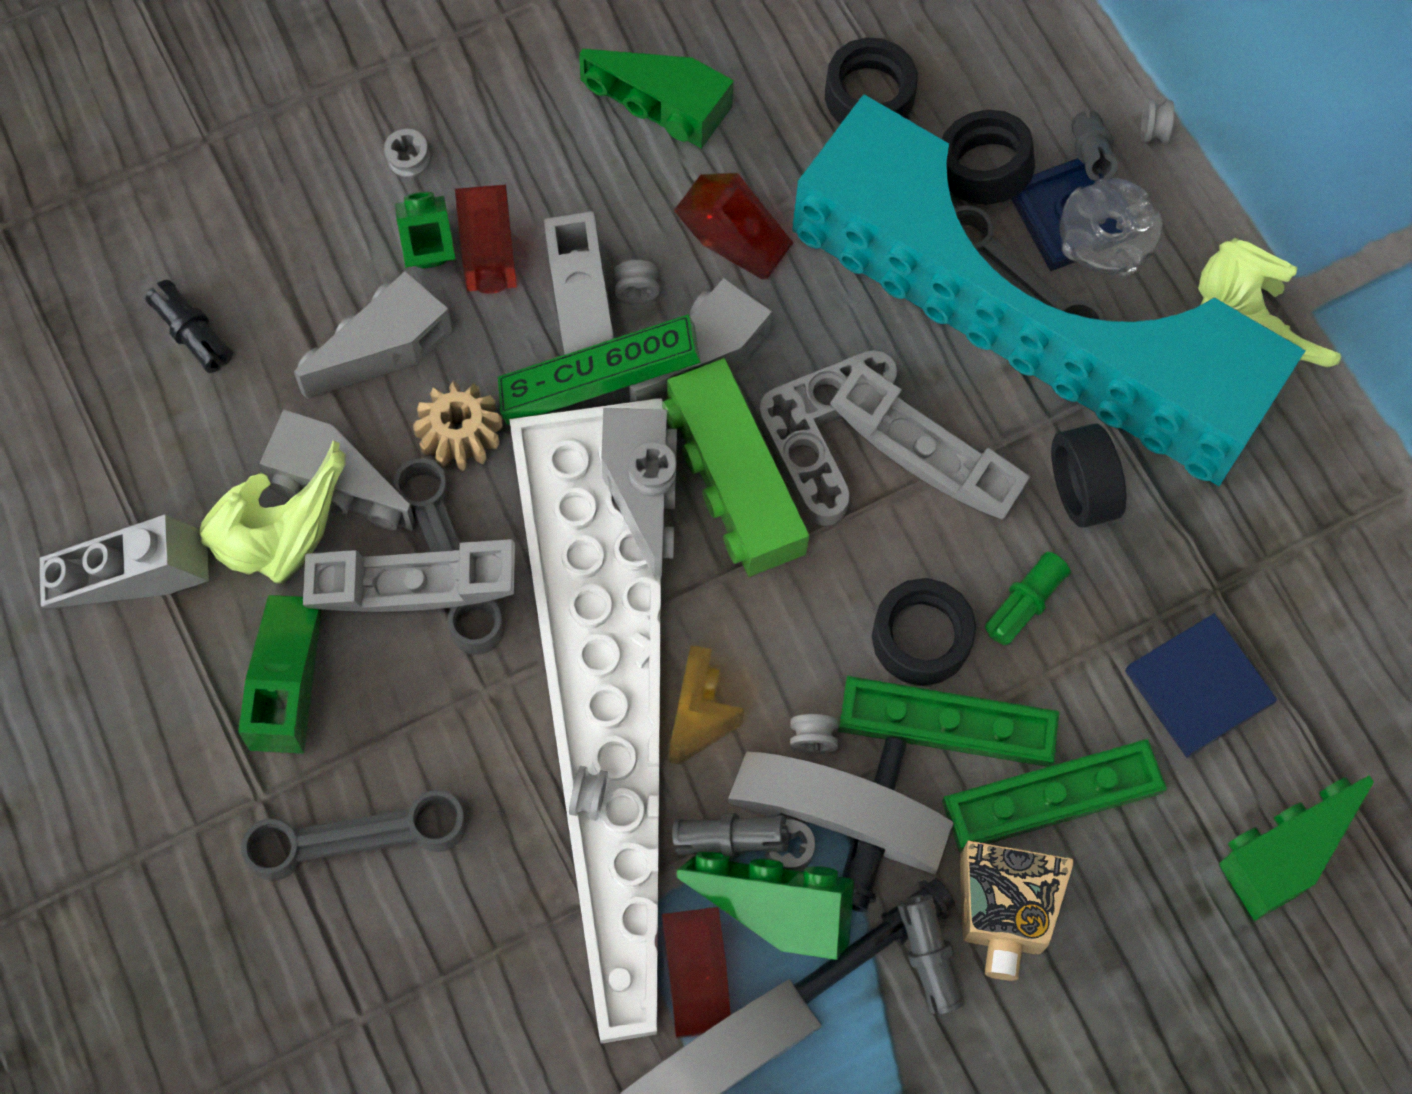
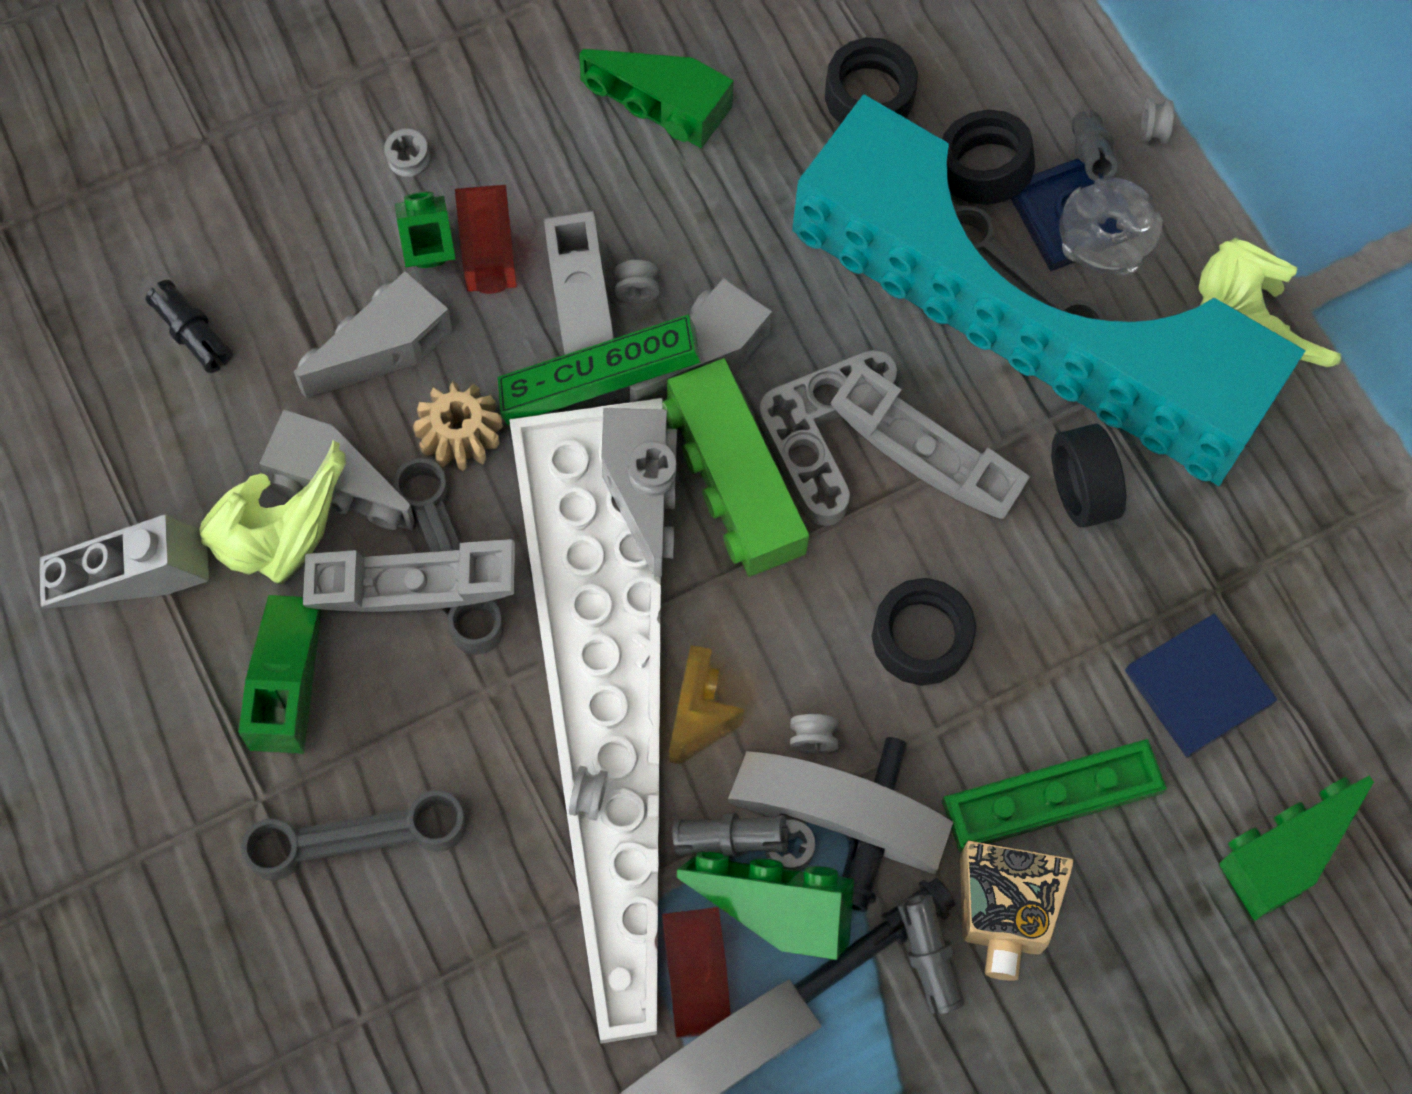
clear red slope [674,173,793,279] -> none
green tile [838,676,1060,767] -> none
green axle [984,551,1071,646] -> none

